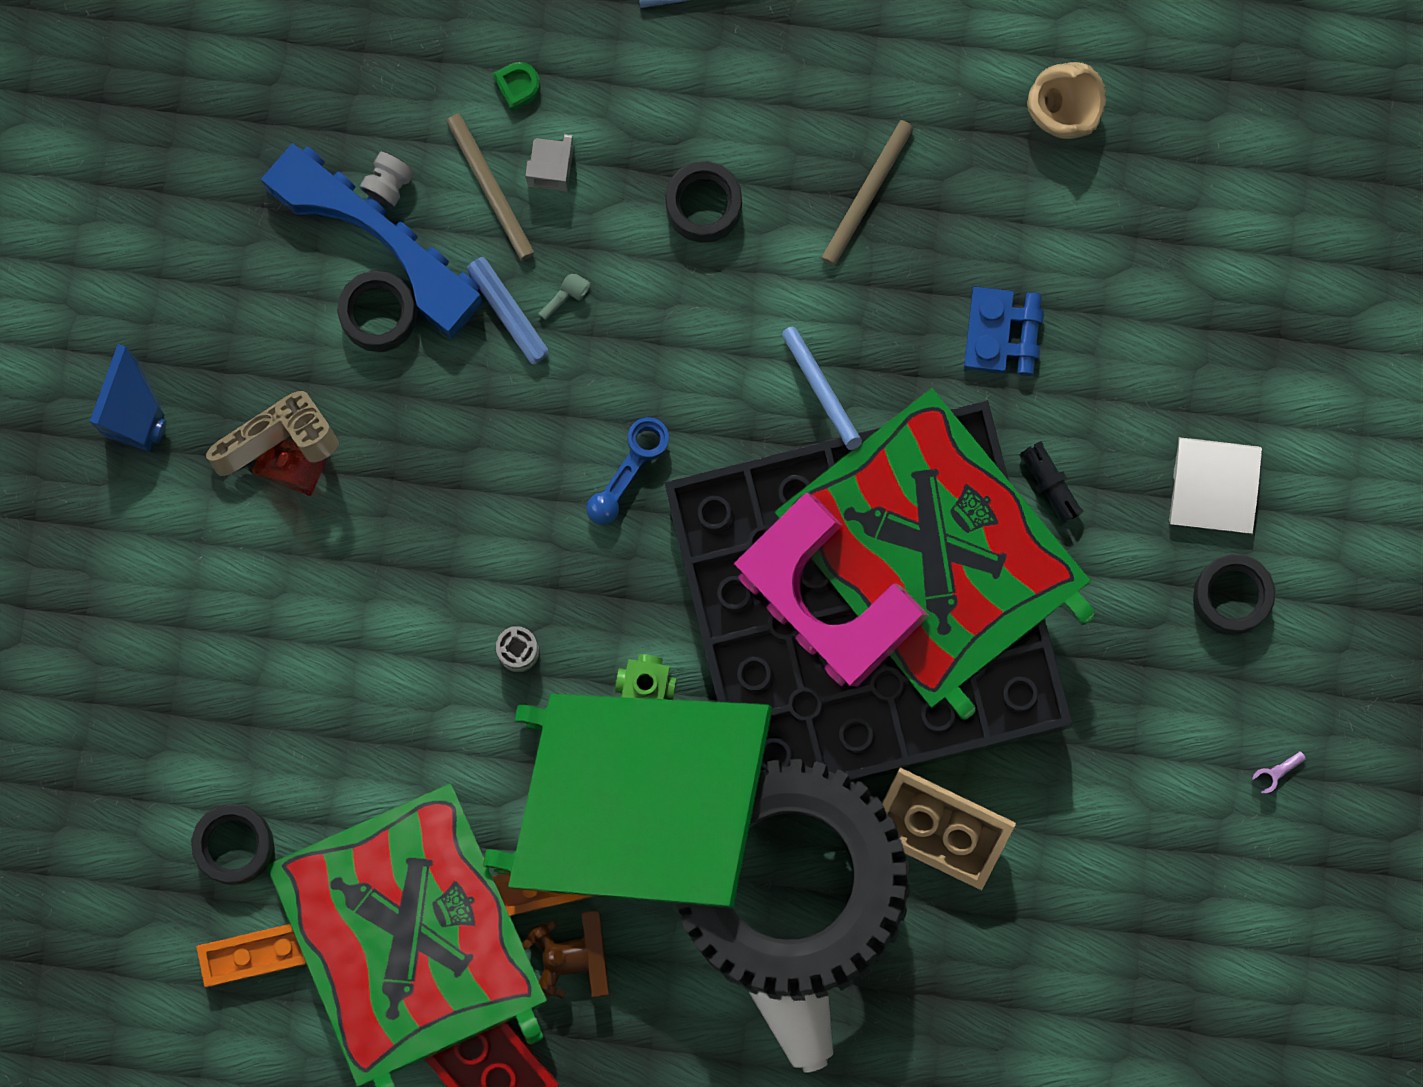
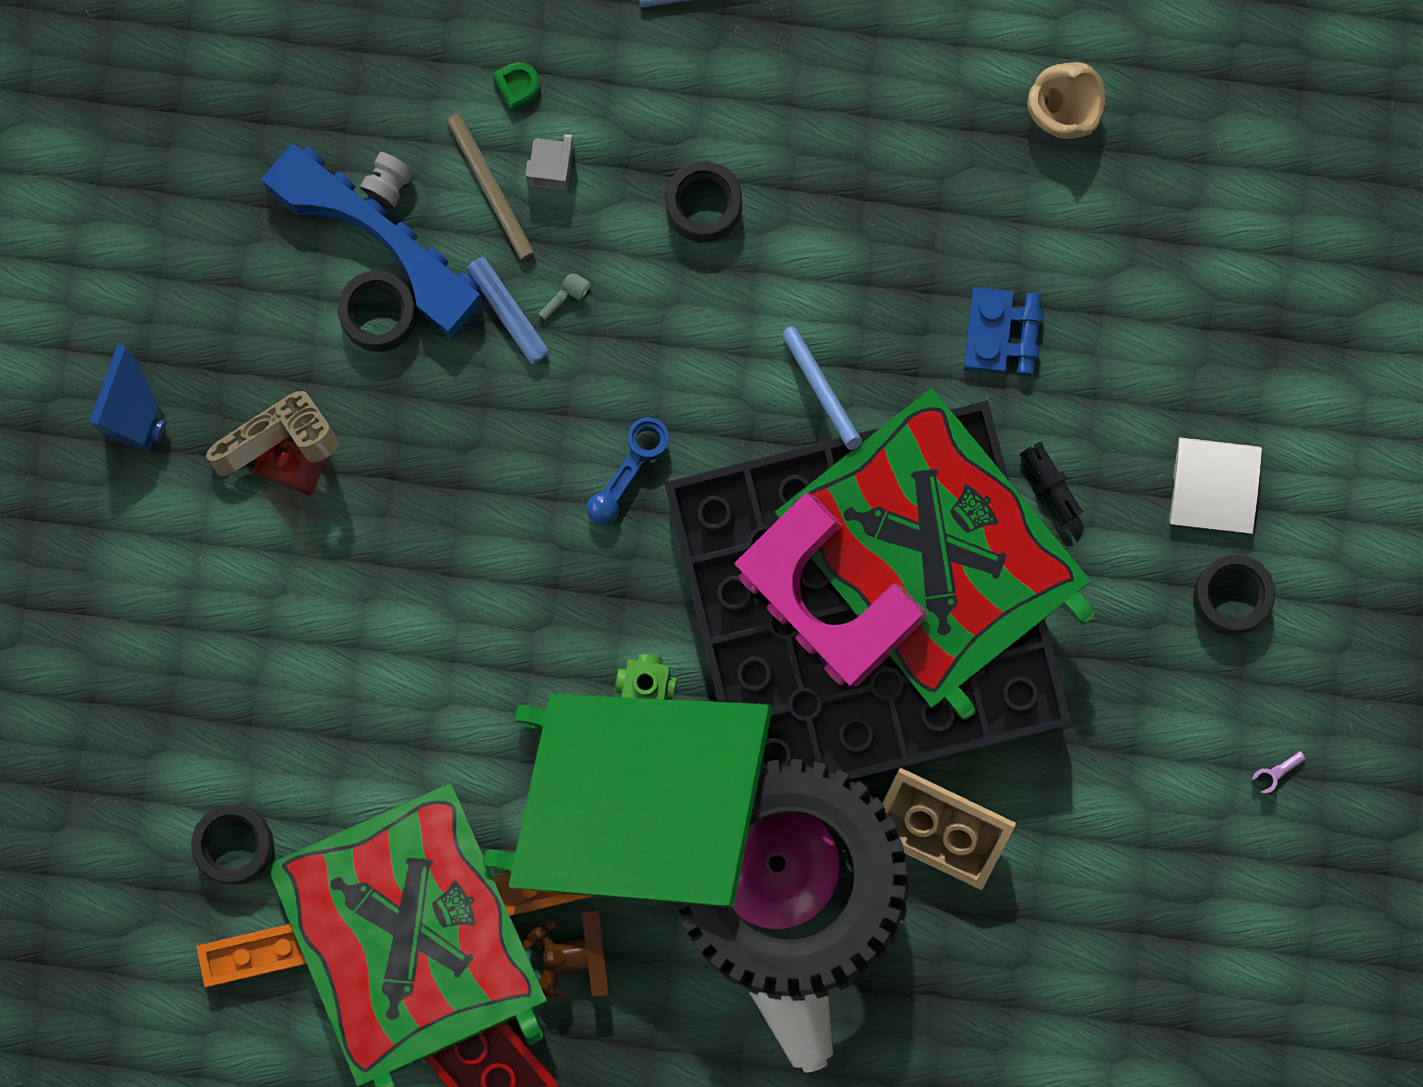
light grey wheel [496,627,539,672] -> none
dark tan bar [821,120,914,266] -> none
none -> dark pink dish [733,813,839,929]

